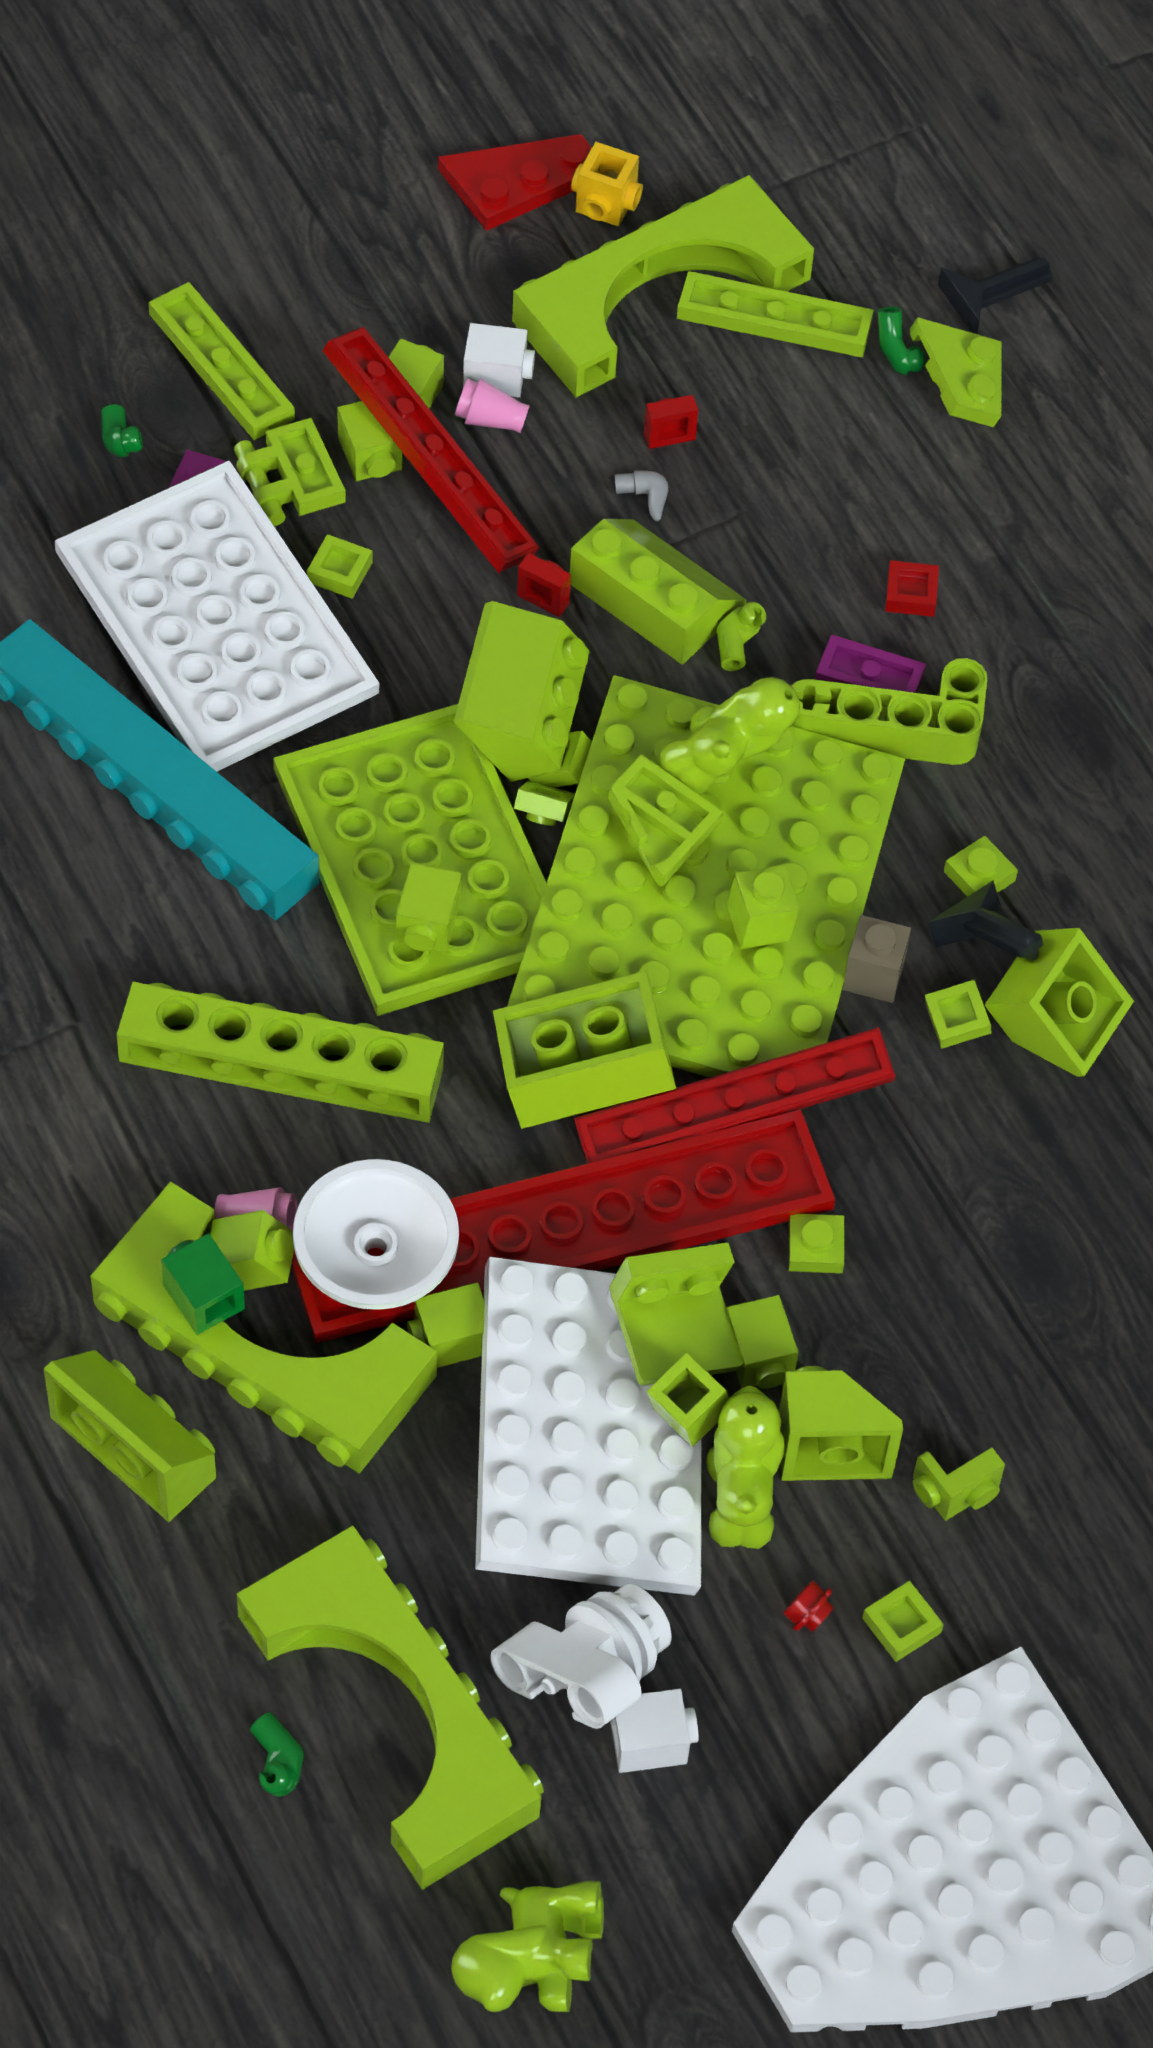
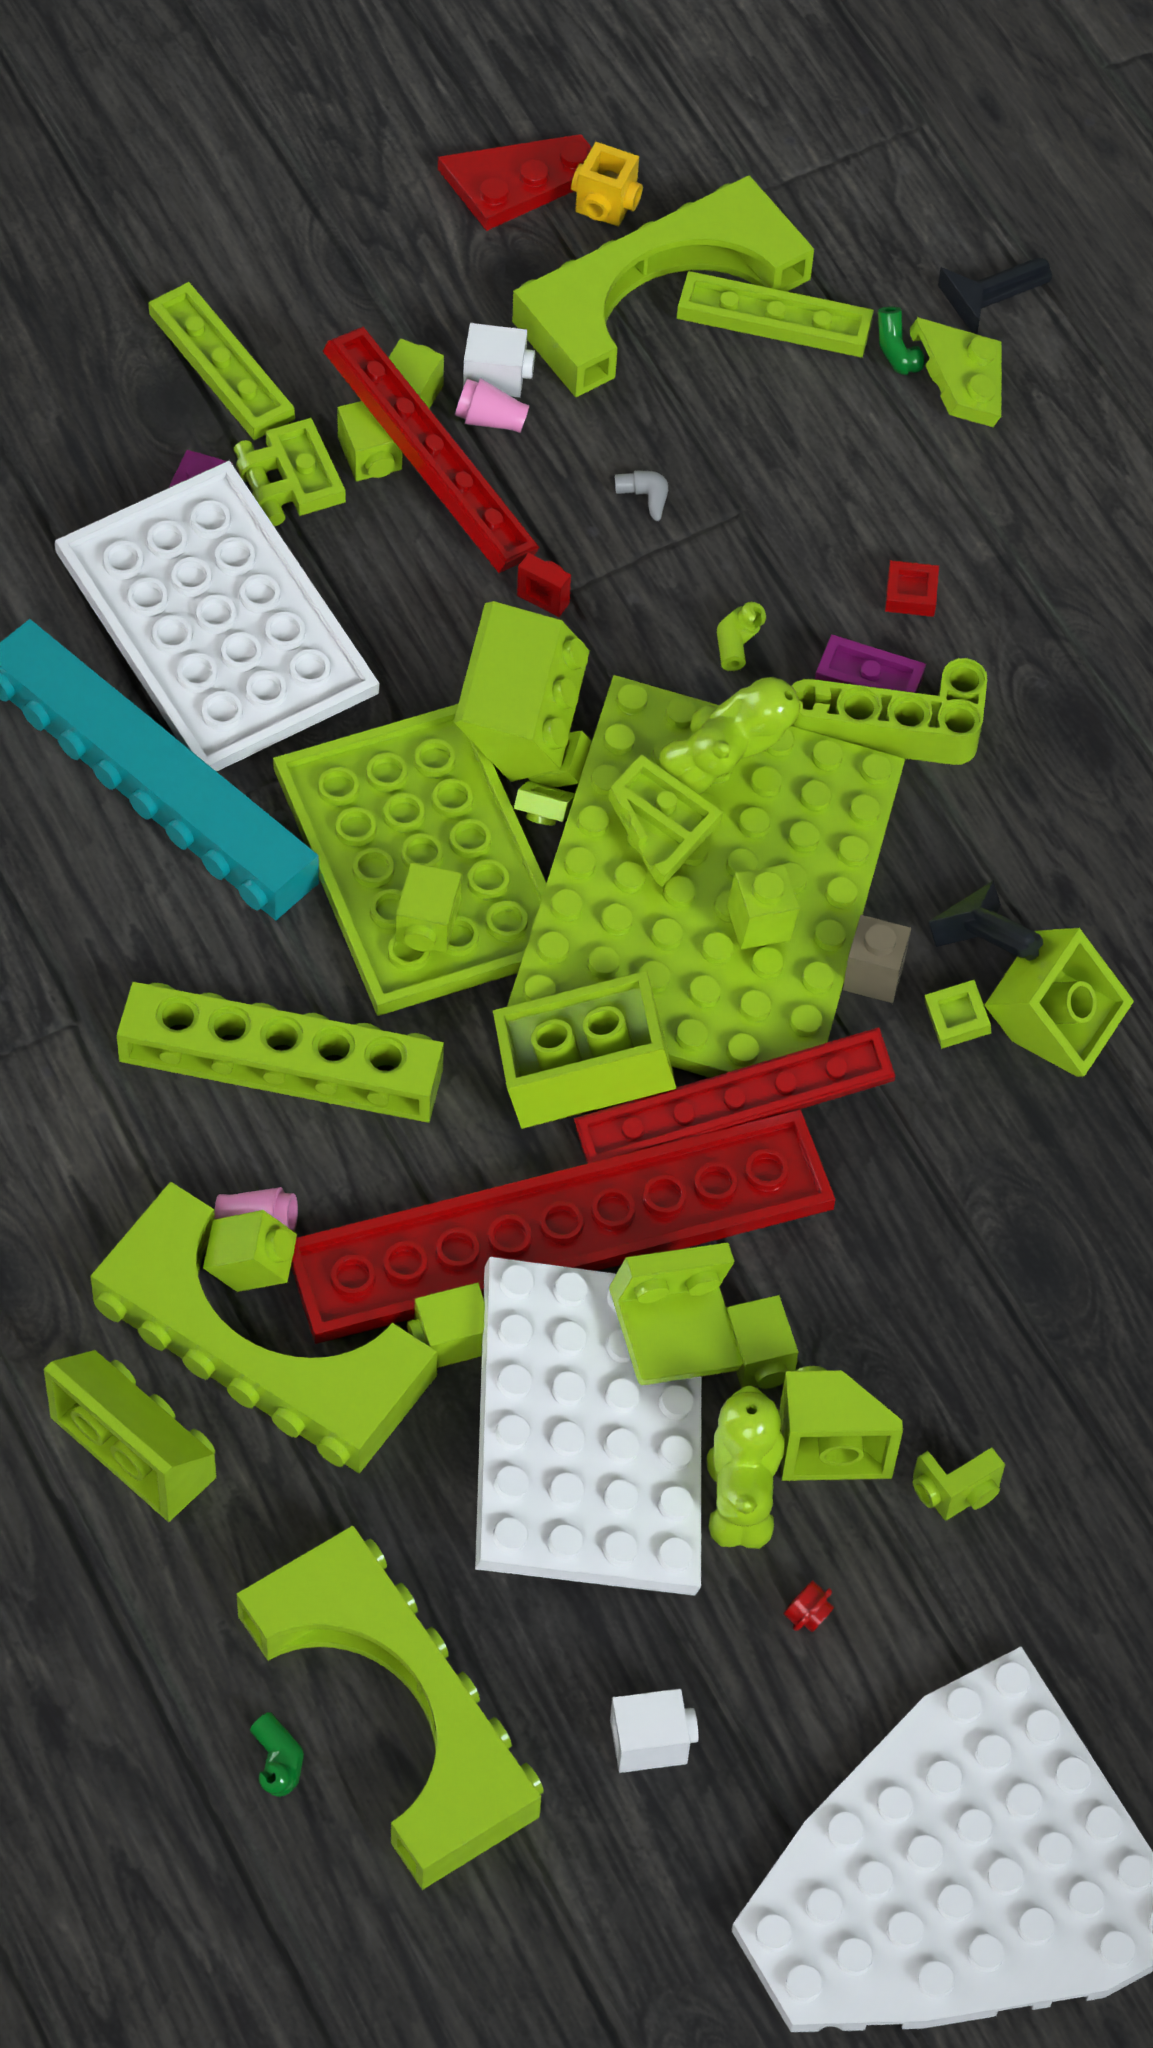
green arm [101,404,143,457] -> none
green brick [161,1233,245,1335] -> none
white dish [293,1159,459,1309] -> none
lime plate [307,534,373,599] -> none
lime animal [451,1881,604,2012] -> none
white beam [491,1584,672,1729] -> none
lime slope [570,518,746,665] -> none
red plate [644,395,698,449] -> none
lime brick [646,1352,728,1447] -> none
lime plate [789,1214,844,1273] -> none
lime plate [862,1581,944,1662] -> none
lime plate [944,836,1018,897] -> none

